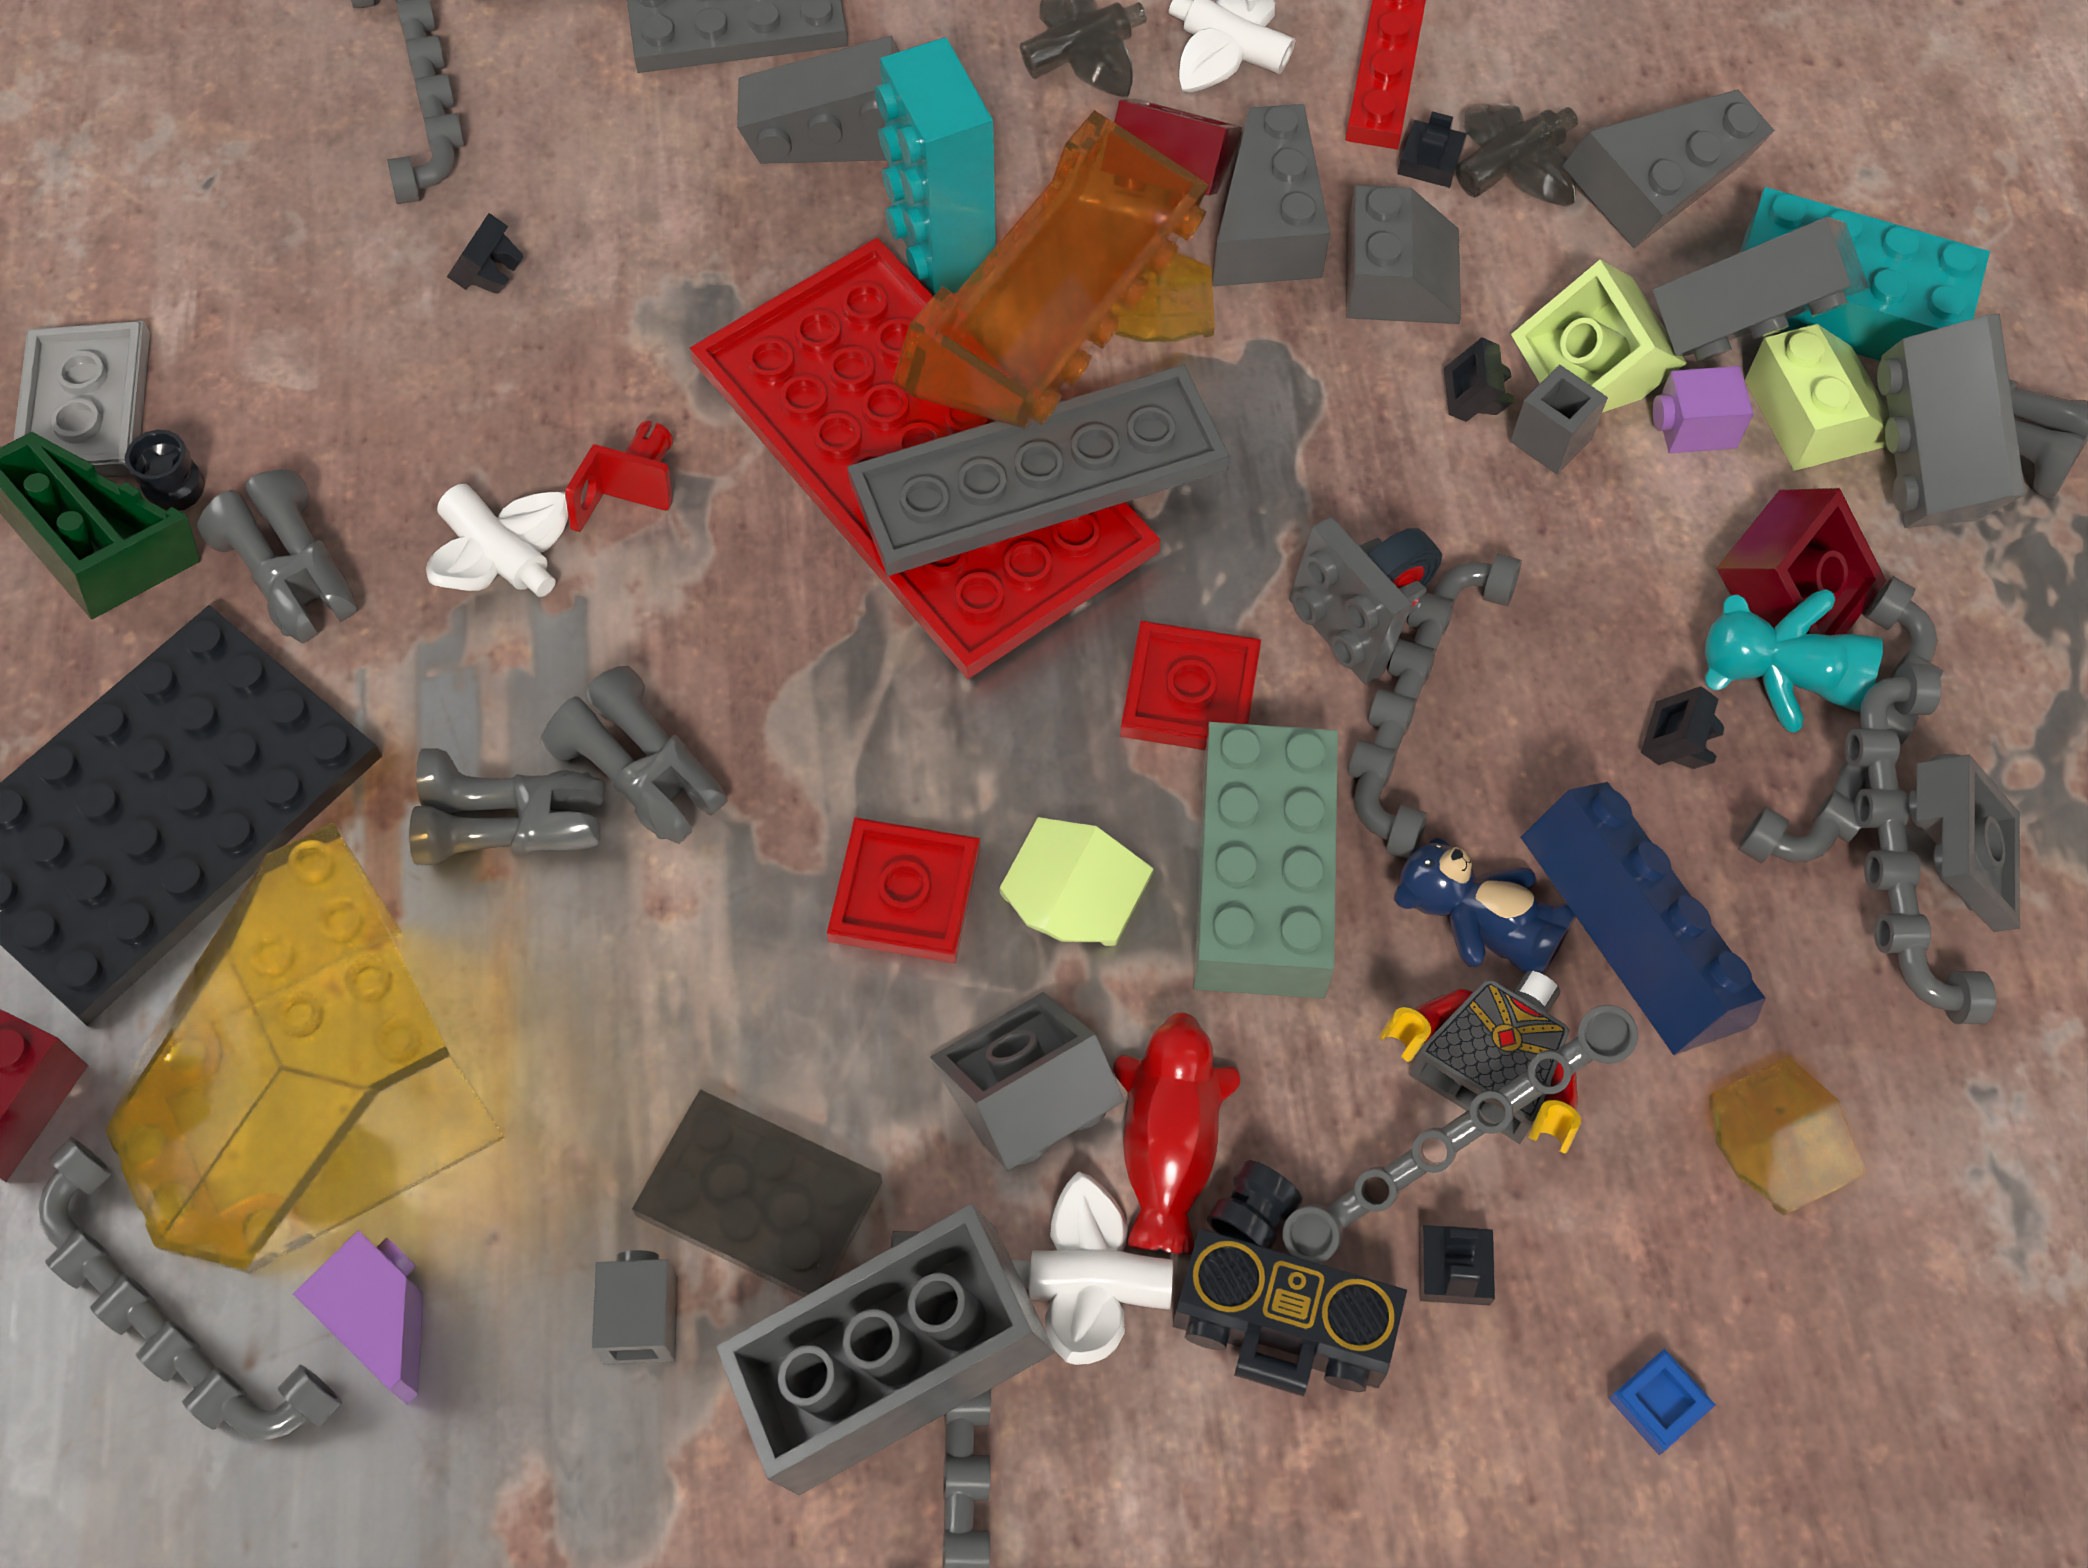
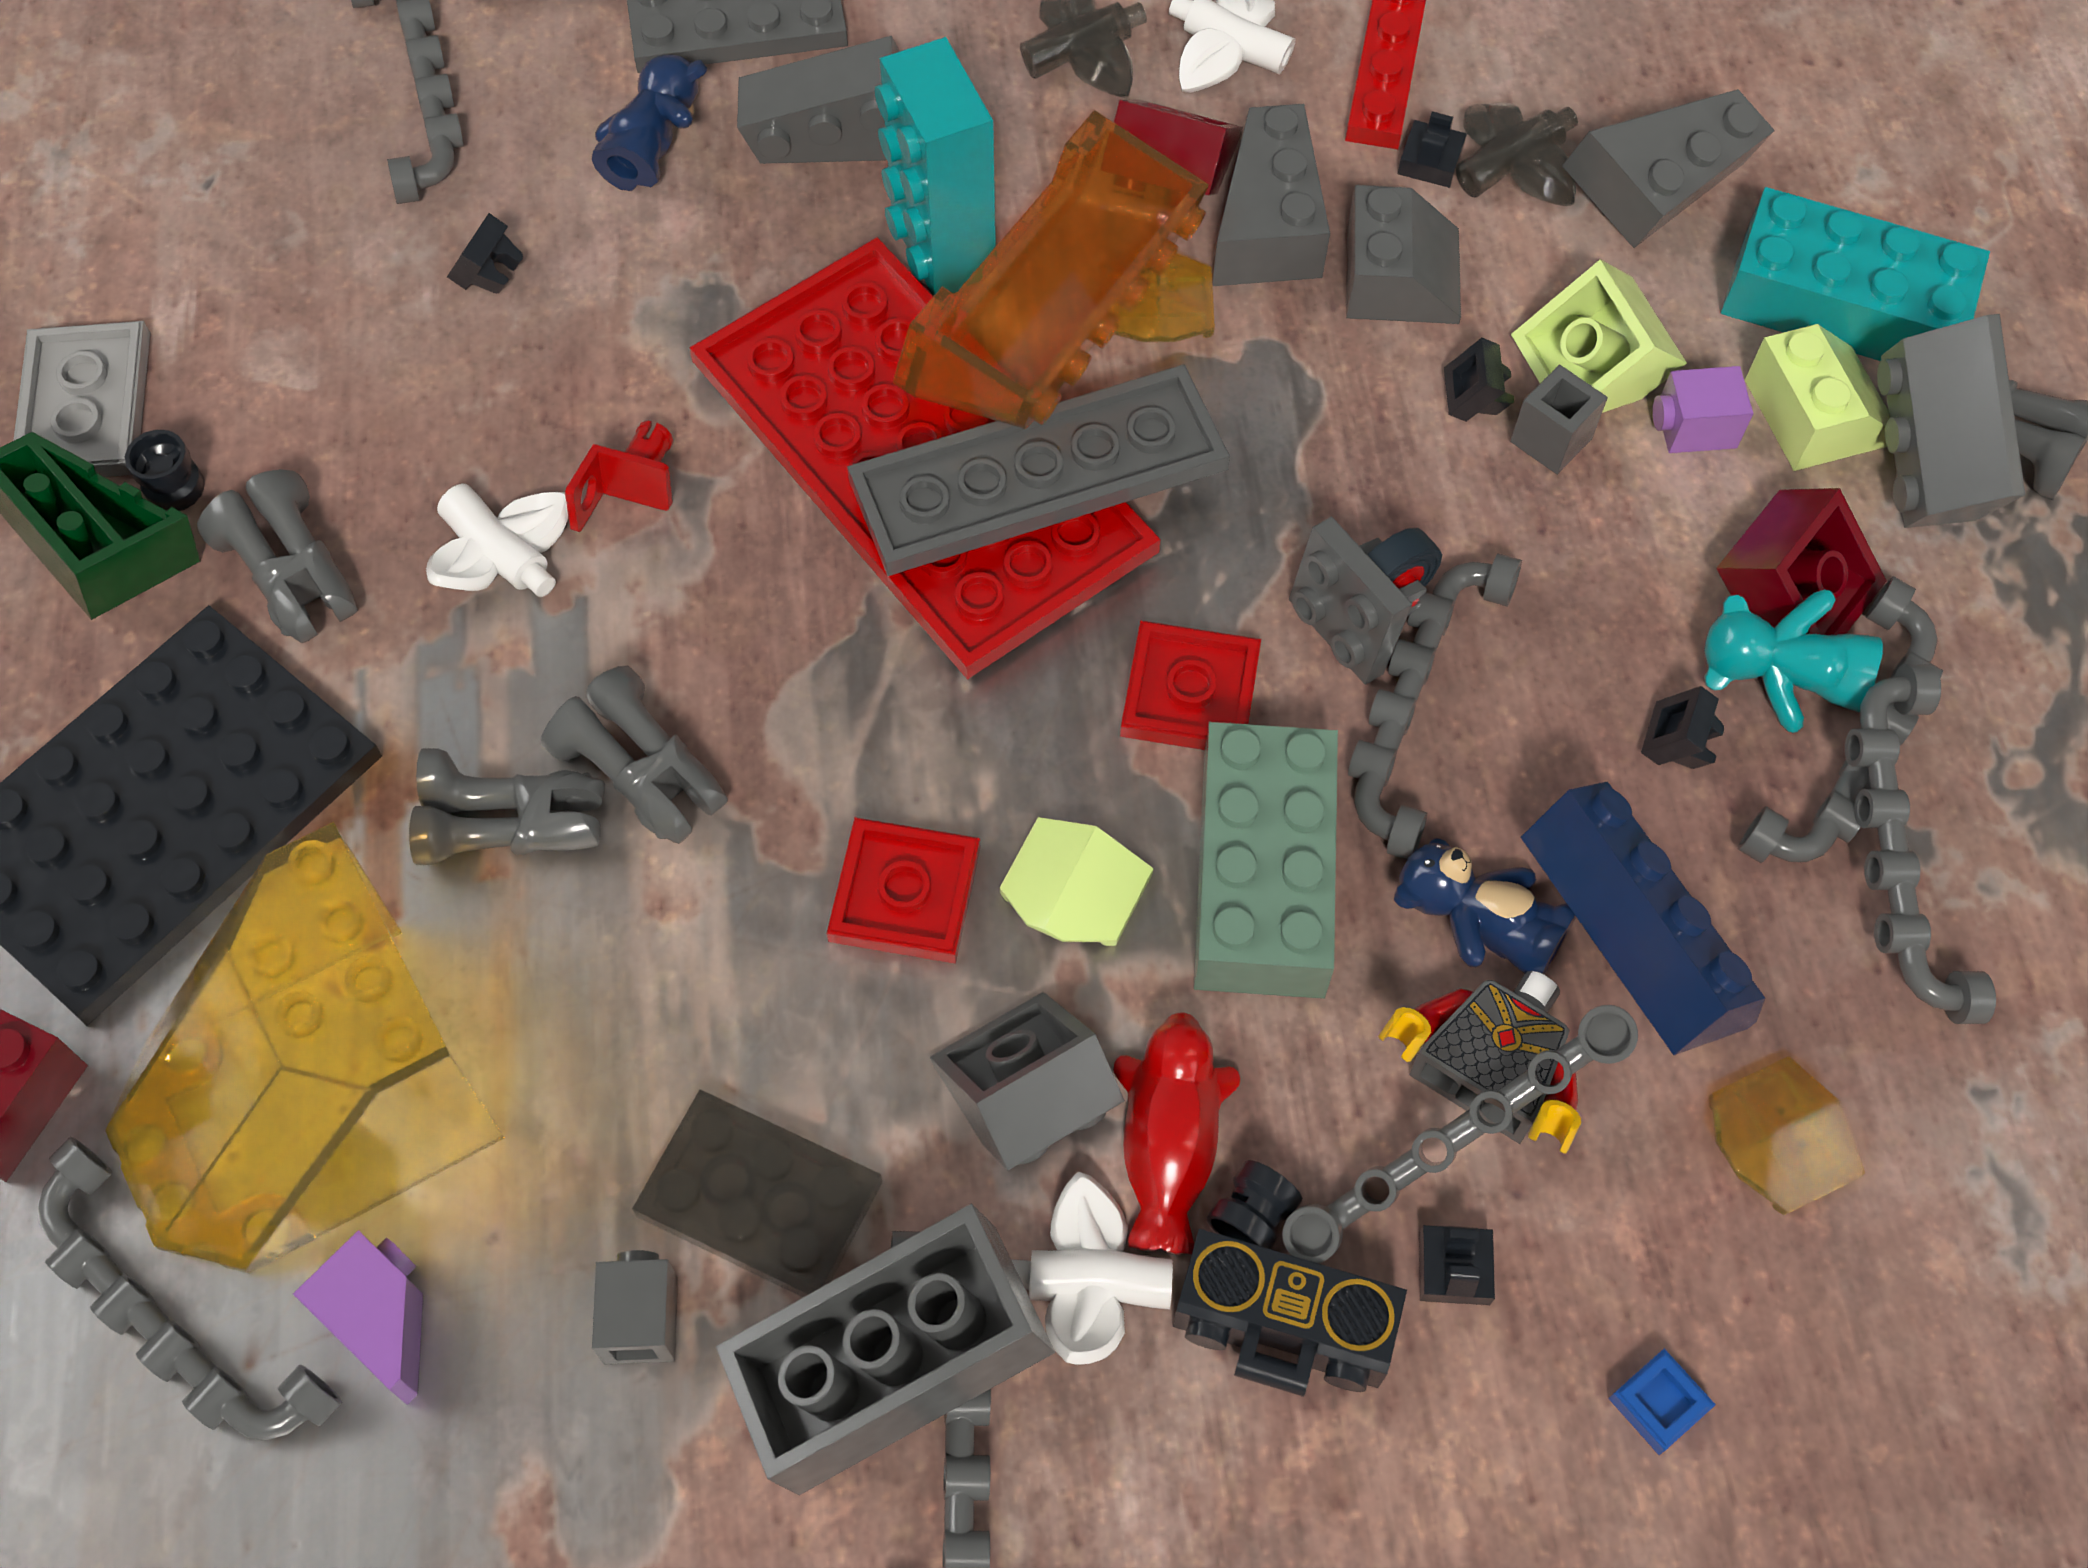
dark grey wedge [1652,217,1869,362] -> none
dark grey plate [1909,754,2020,932] -> none
none -> dark blue piece [592,55,707,191]

